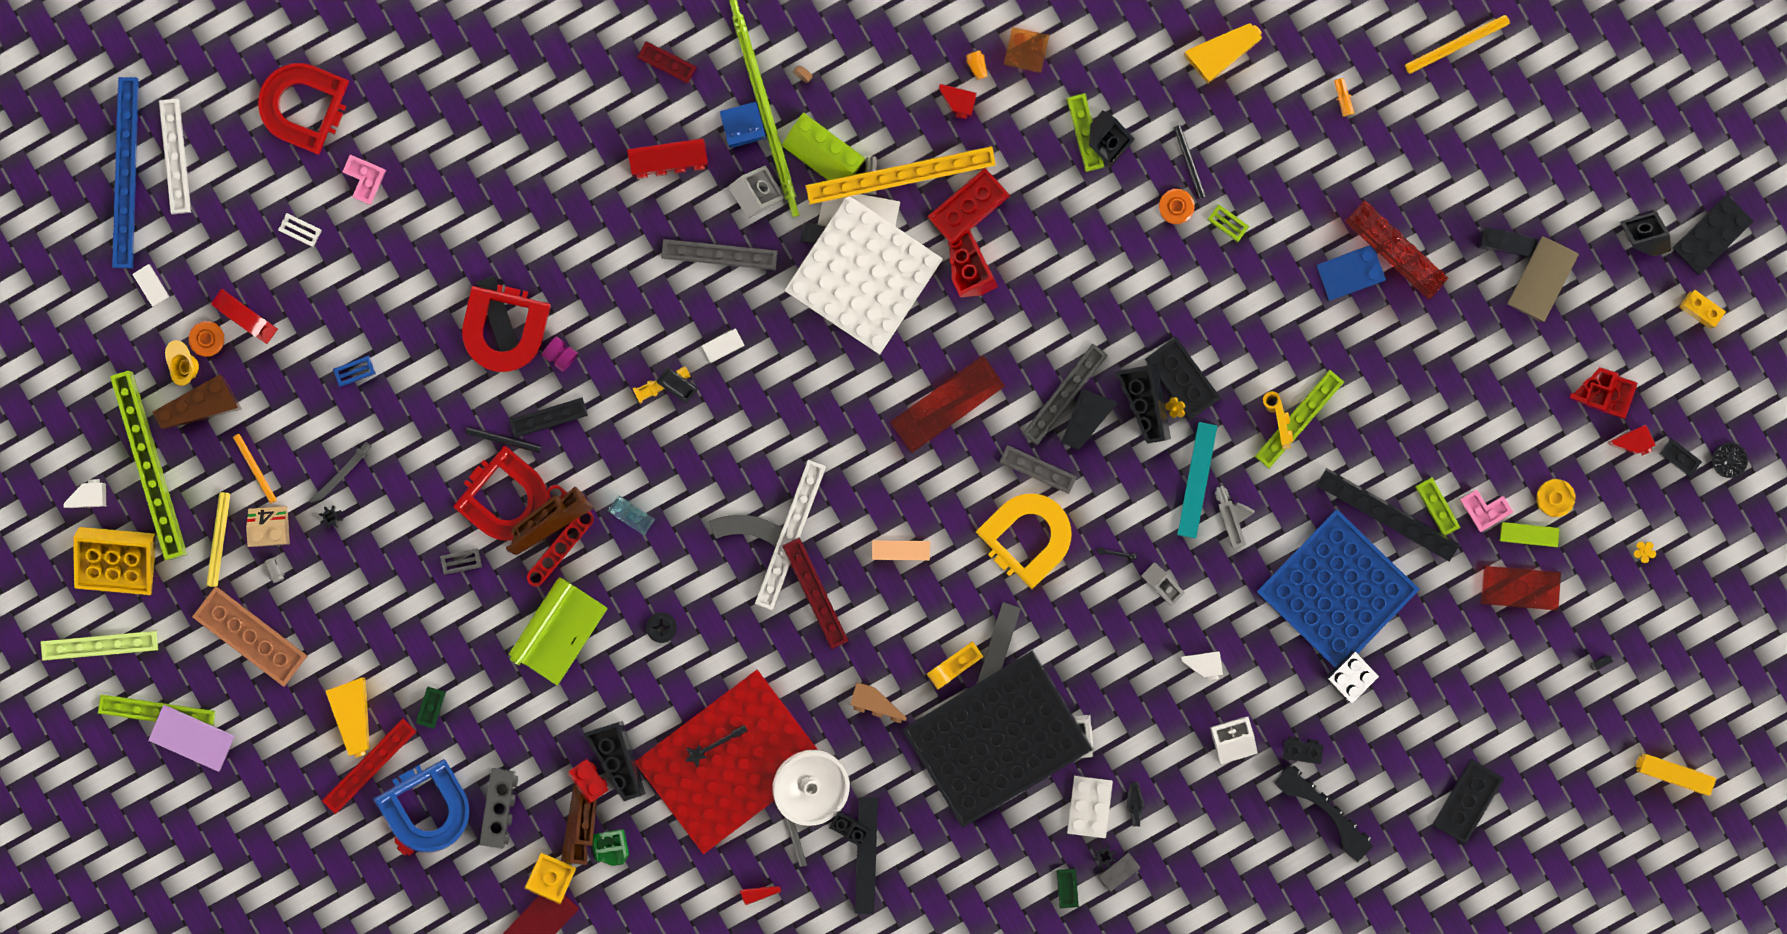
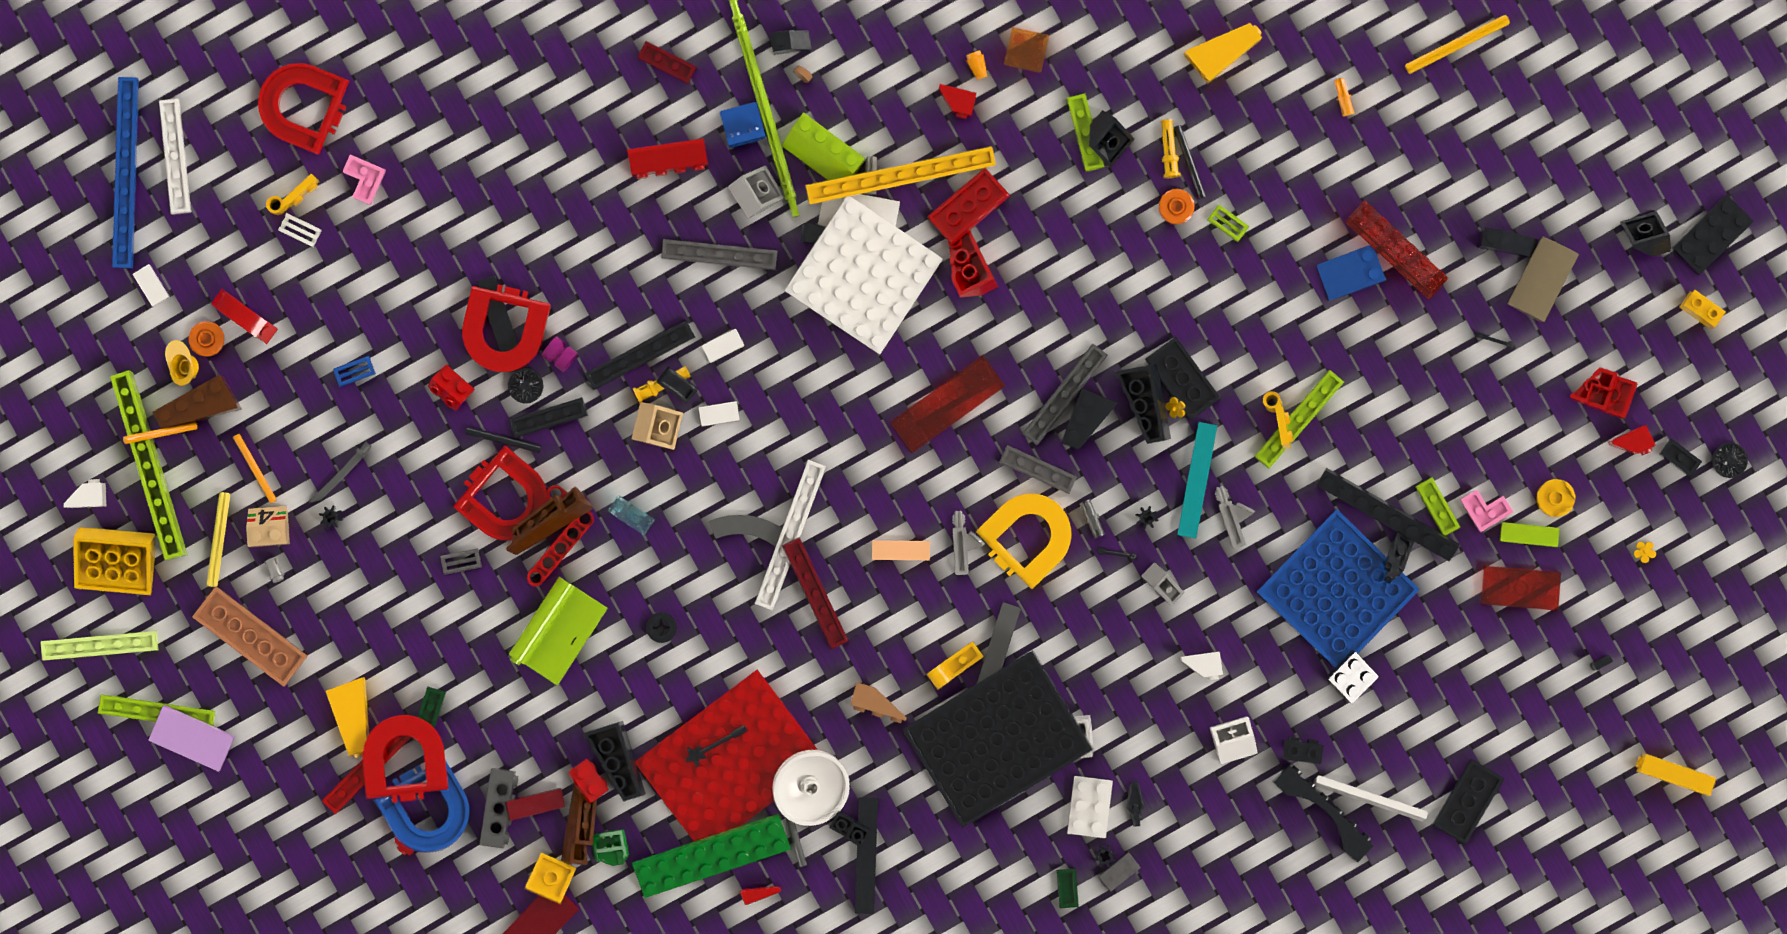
none -> light orange bar [123,422,197,444]
none -> yellow plate [266,174,319,215]
none -> red piece [363,715,448,803]
none -> red bracket [428,364,475,411]
none -> dark red tile [505,788,565,821]
none -> black wheel [508,368,544,404]
none -> black tile [585,320,696,390]
none -> tan slope [632,402,683,450]
none -> green plate [632,814,791,898]
none -> white tile [699,401,740,427]
none -> black slope [770,30,811,55]
none -> light grey piece [952,511,985,575]
none -> dark grey pin [1079,499,1105,539]
none -> black gear [1135,506,1159,529]
none -> yellow pin [1161,119,1181,178]
none -> white tile [1314,776,1428,822]
none -> black hinge [1383,532,1414,584]
none -> black hinge [1475,333,1514,349]

